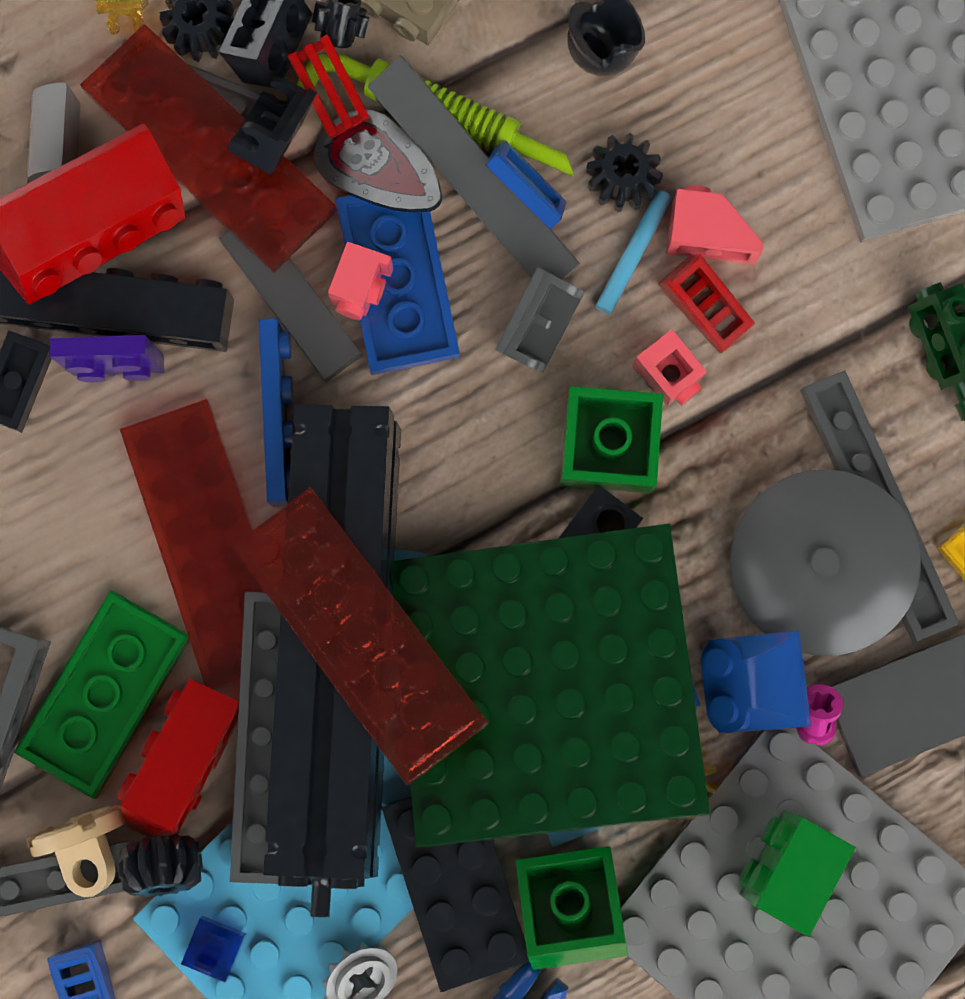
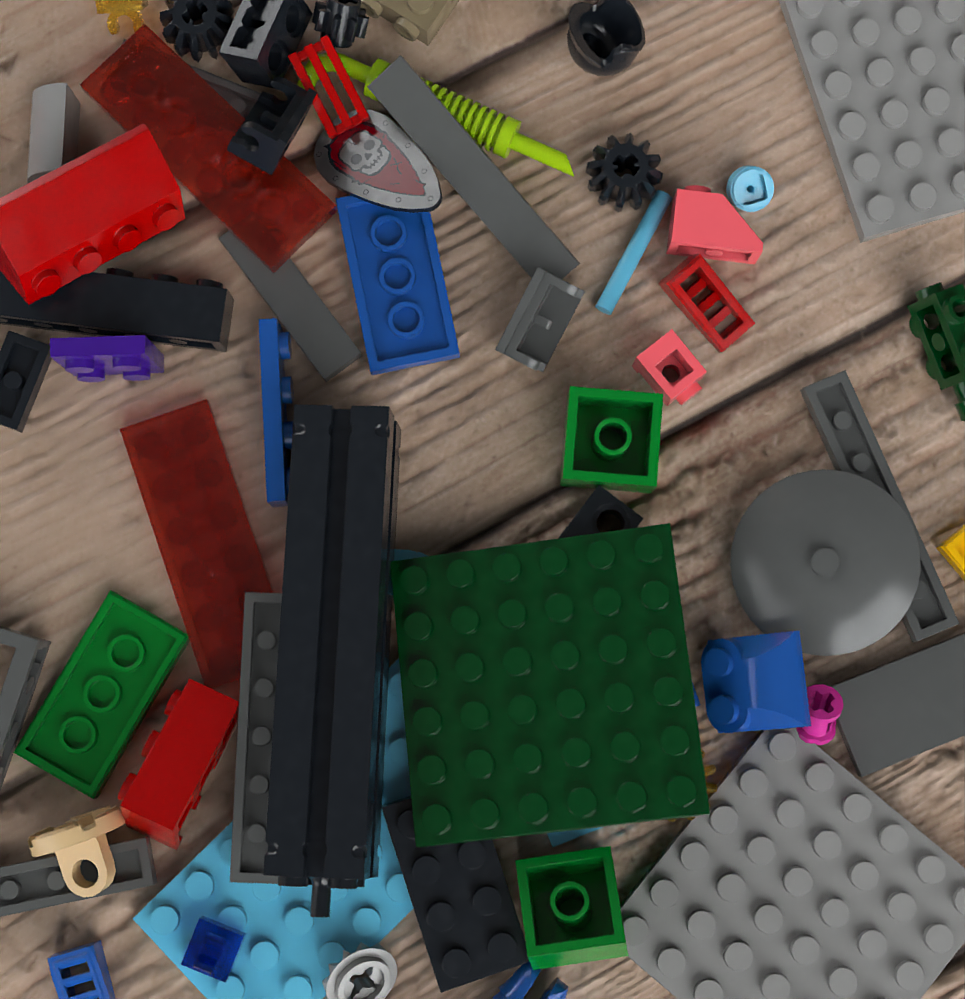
black gear [118,834,203,897] -> none
clear red plate [232,487,489,785] -> none
coral brick [328,241,393,320] -> none
blue tile [486,140,566,229] -> none
green brick [738,810,856,937] -> none
none -> medium azure tile [726,165,774,212]

